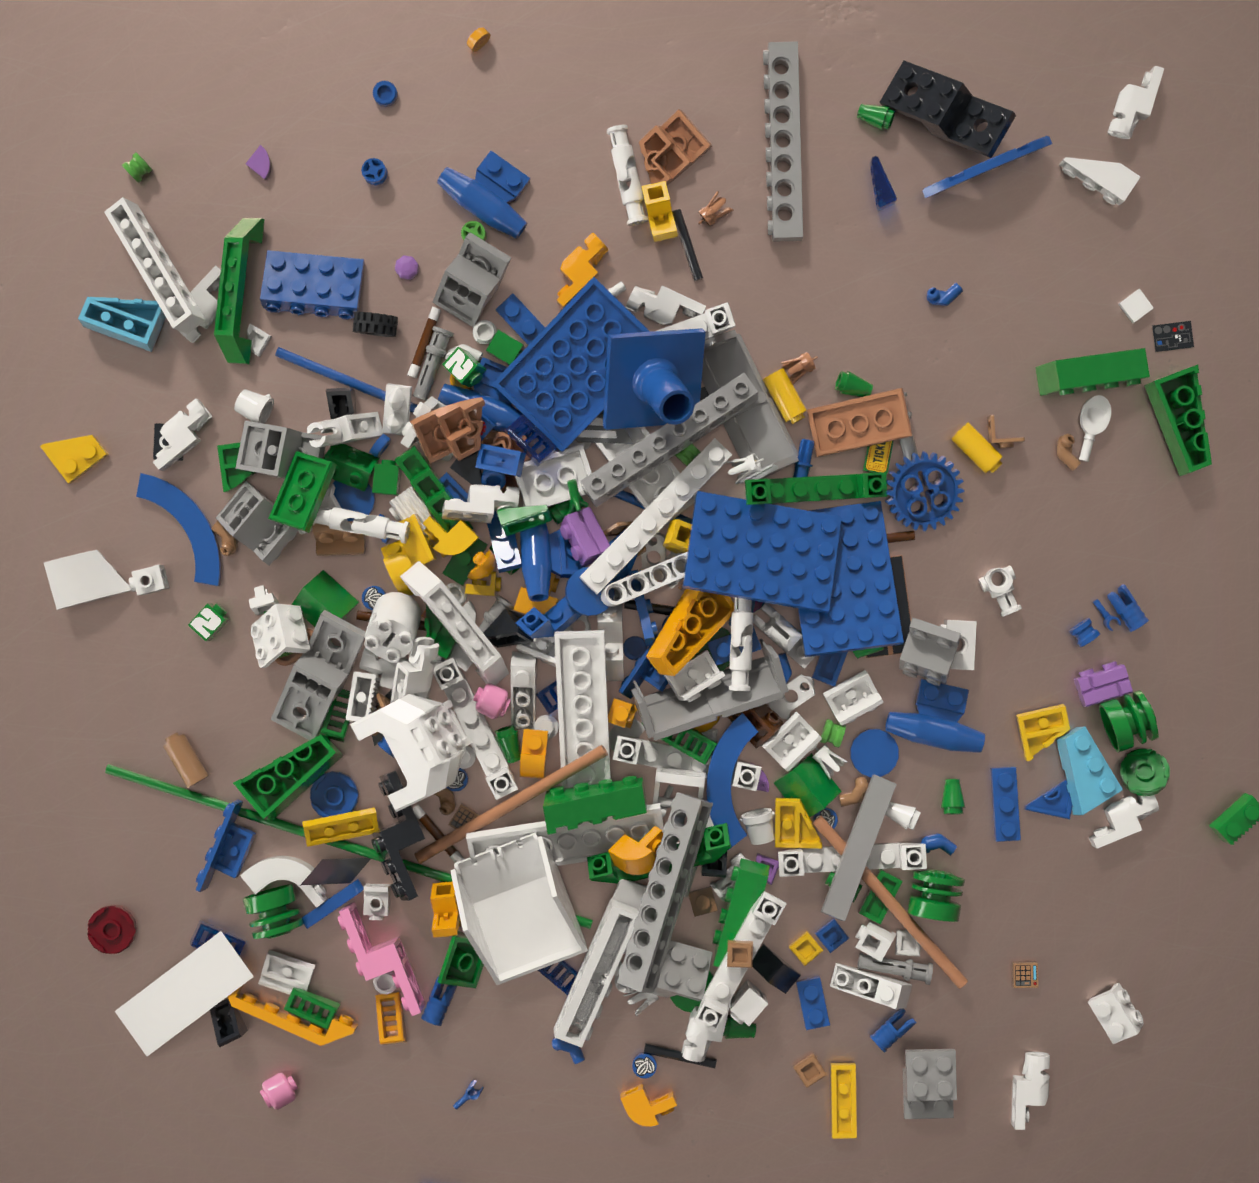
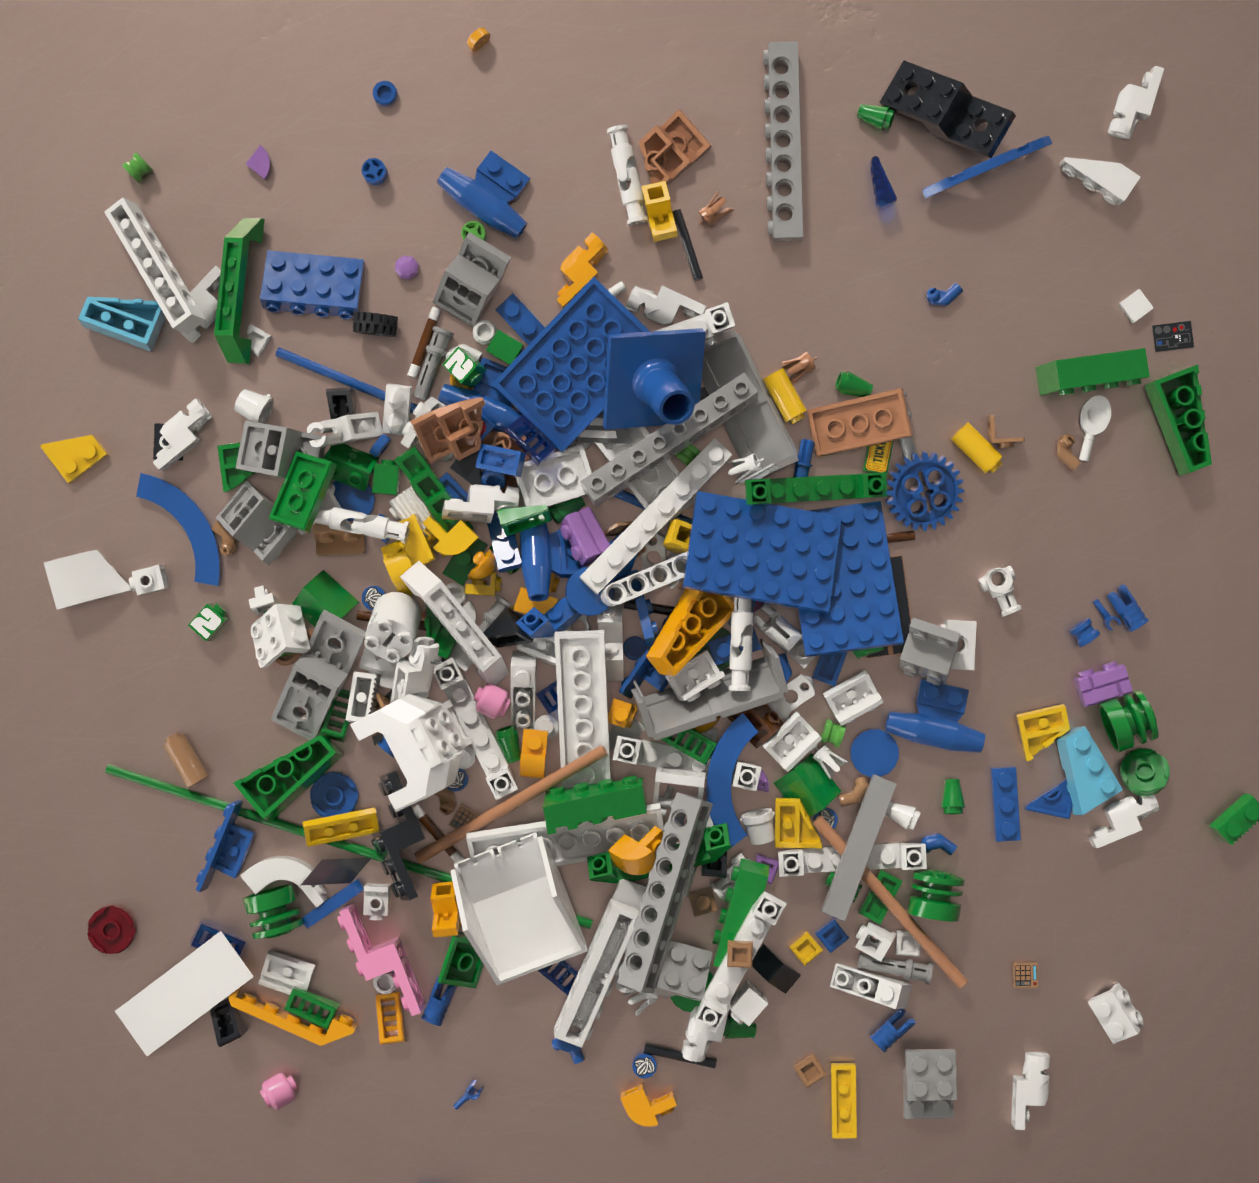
green bar [566,479,589,515] -> none
blue plate [796,976,830,1030] -> none

